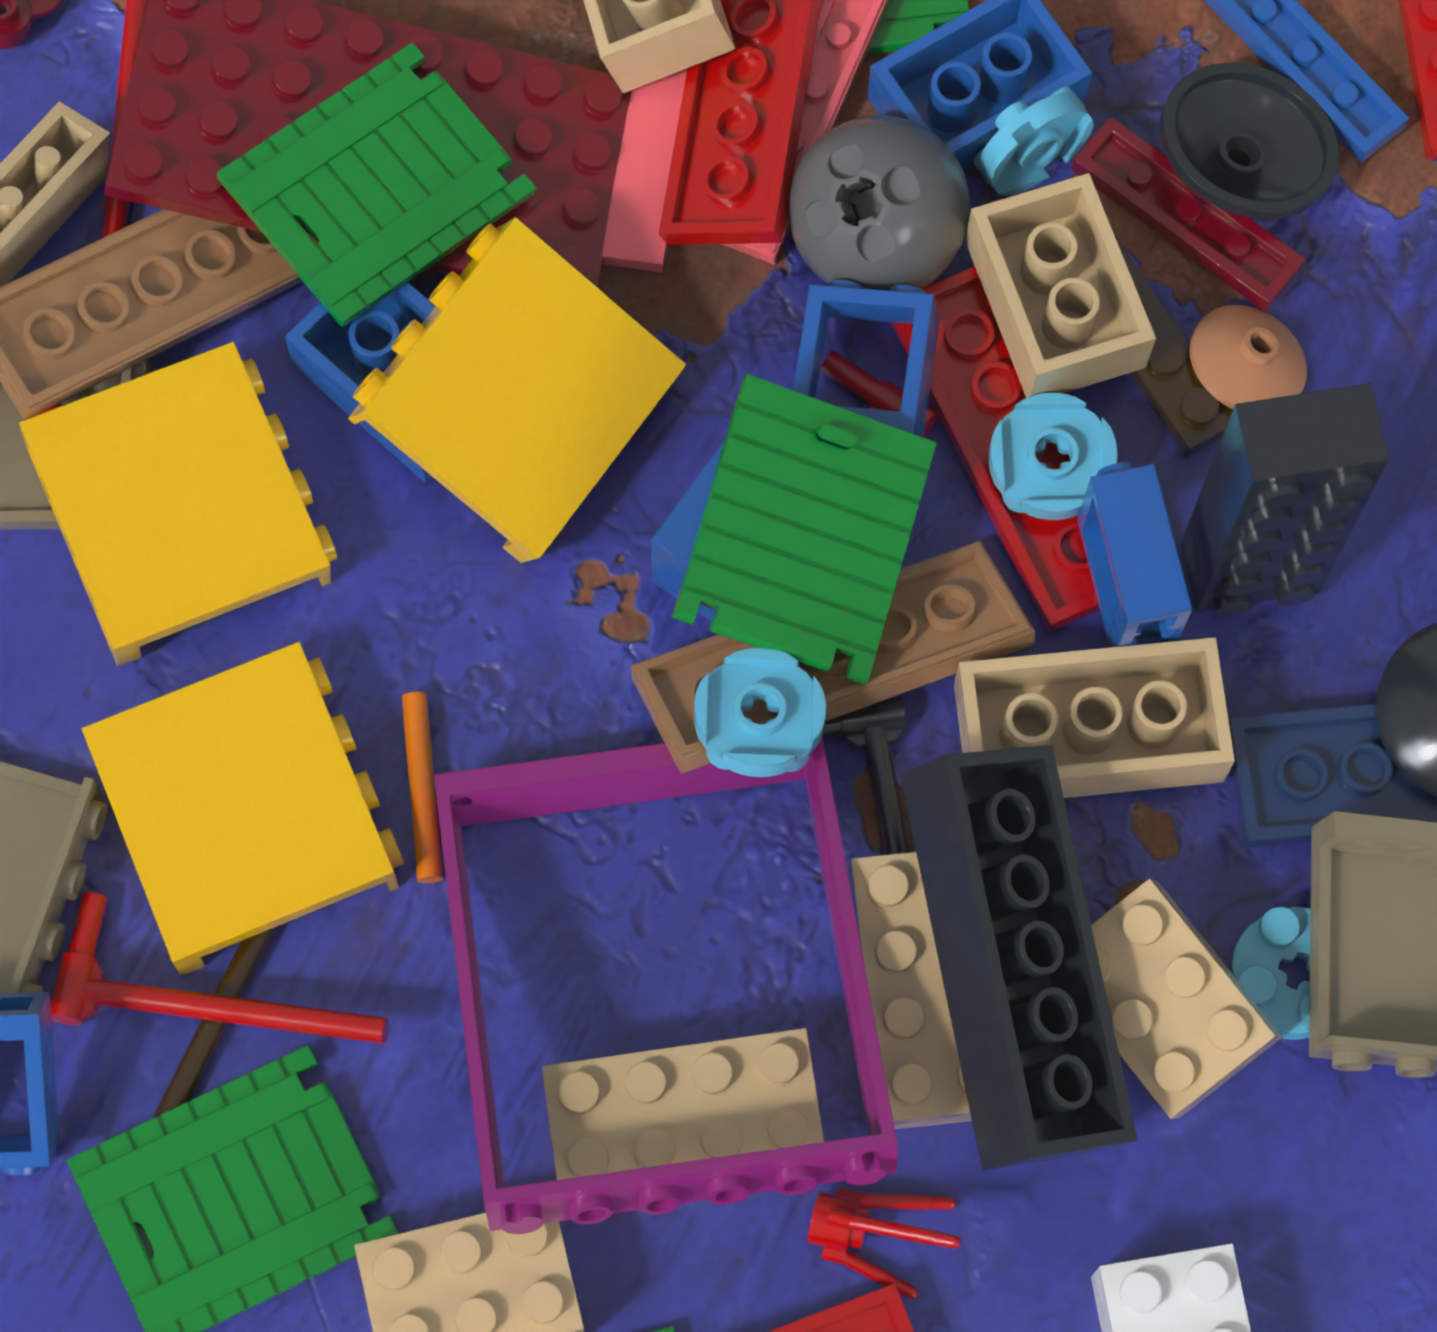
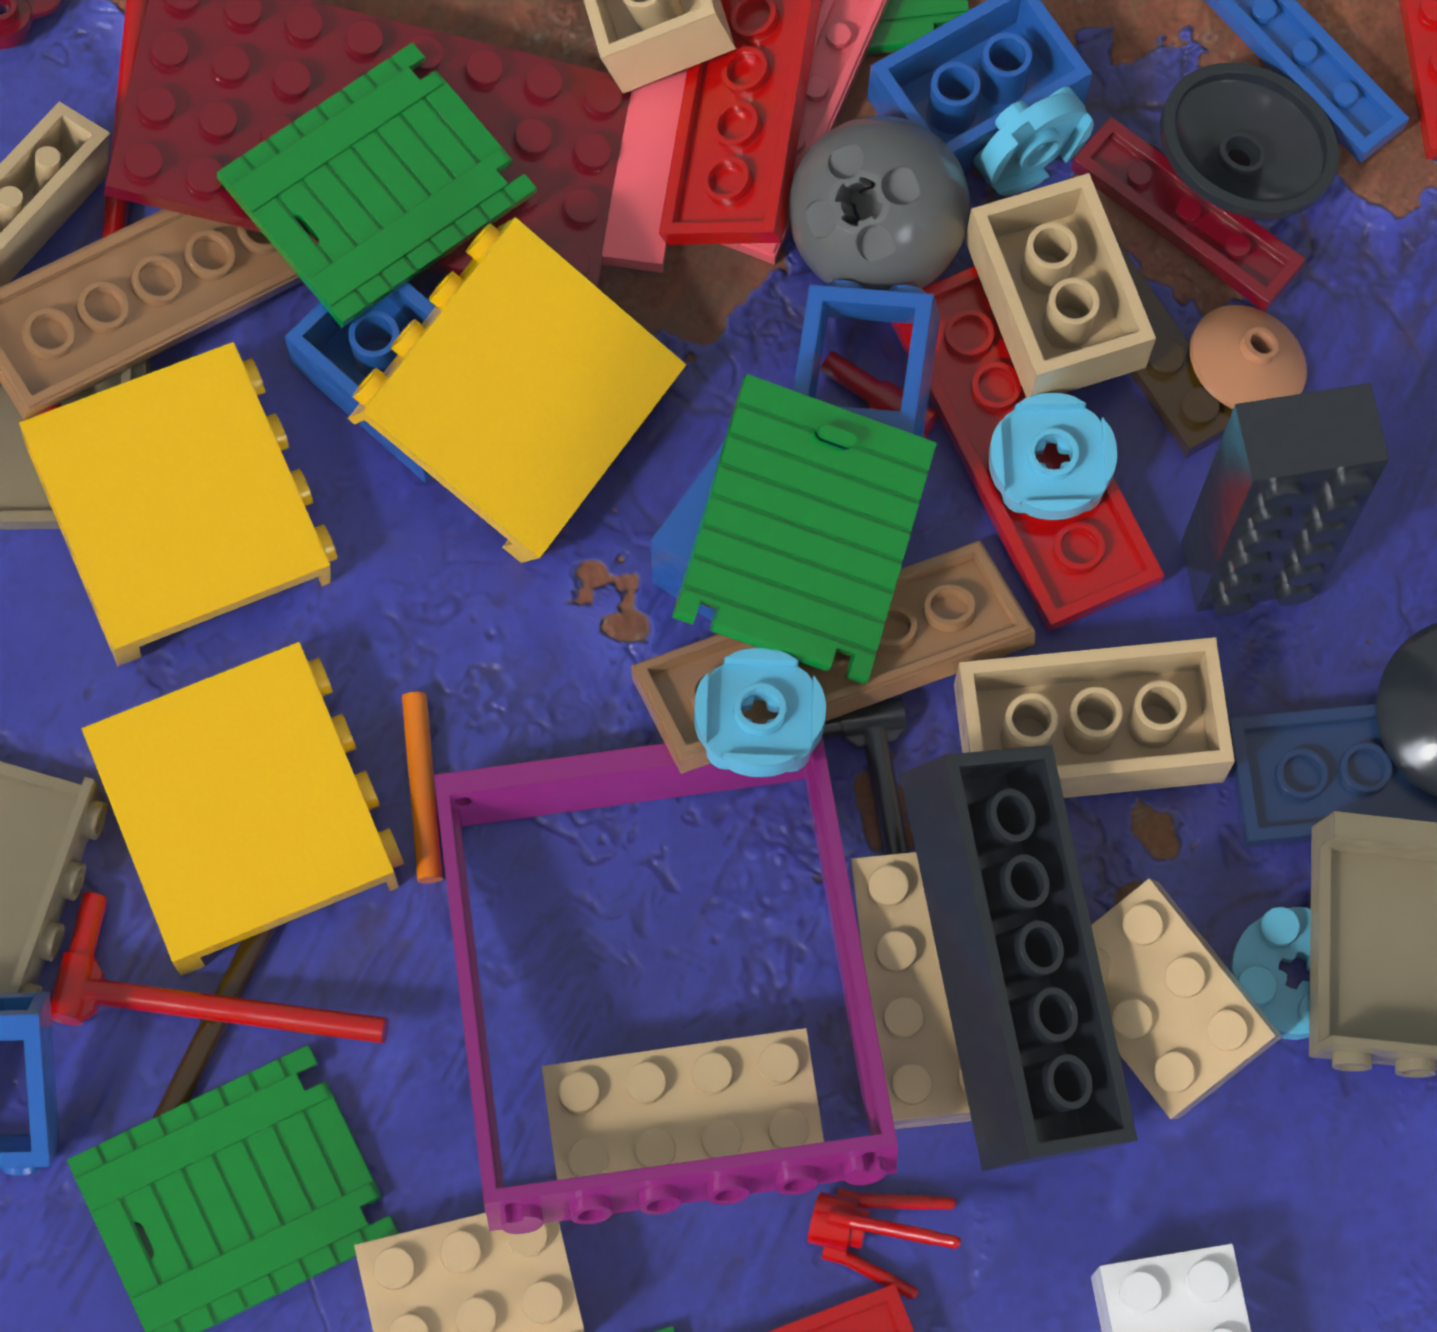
blue window [1077,462,1192,648] -> none

